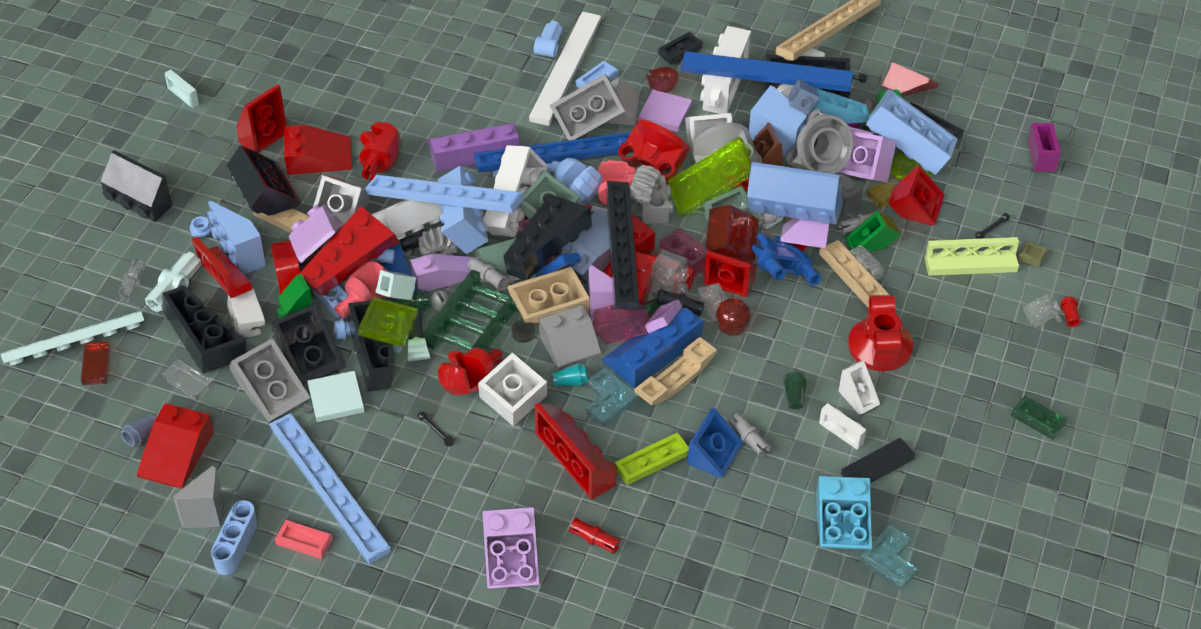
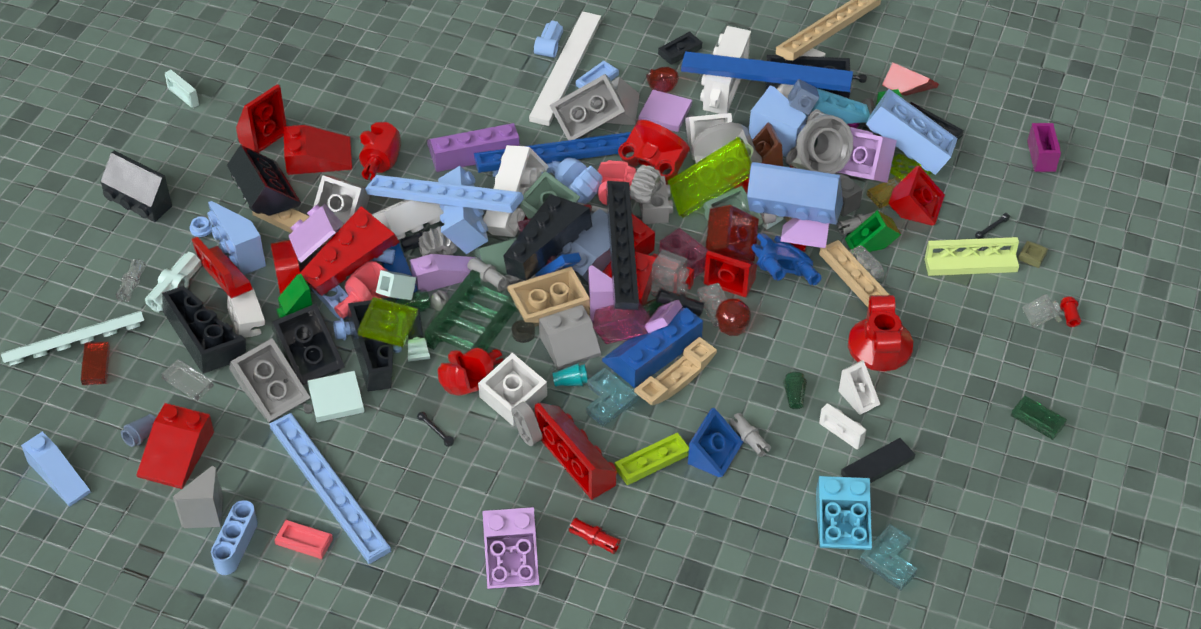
none -> light blue slope [21,431,91,507]
none -> light grey beam [511,401,542,446]

